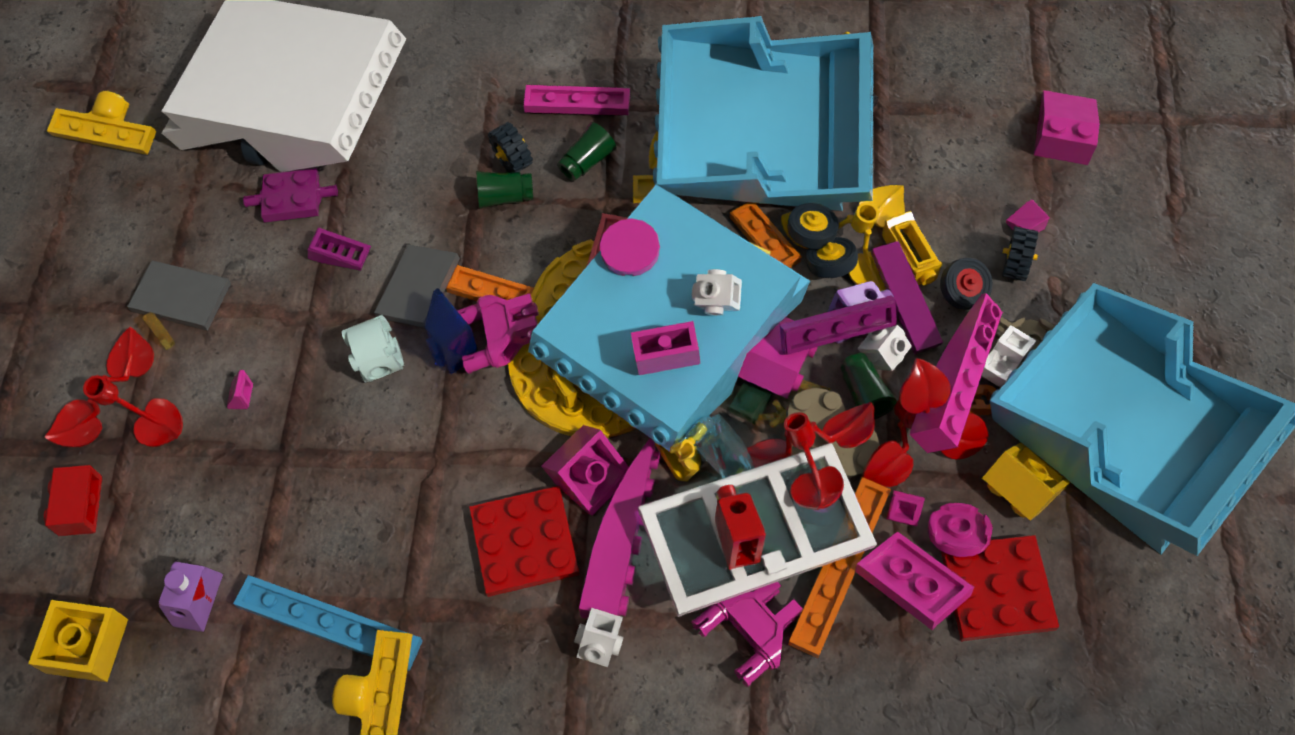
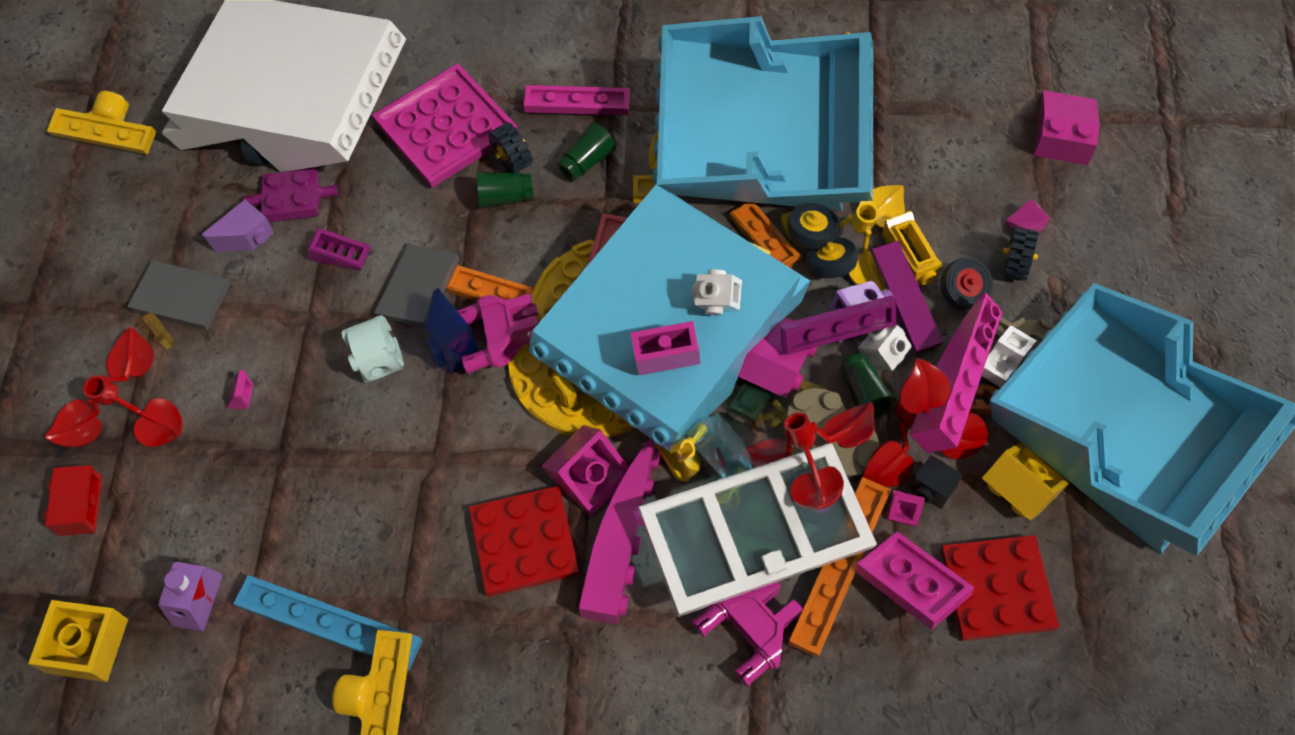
white brick [574,608,624,667] -> none
dark pink tile [600,218,660,276] -> none
red torso [715,485,766,570] -> none
dark pink tile [927,503,993,557] -> none
none -> medium lavender slope [202,200,274,252]
none -> dark pink plate [372,63,519,188]
none -> black brick [910,455,963,509]

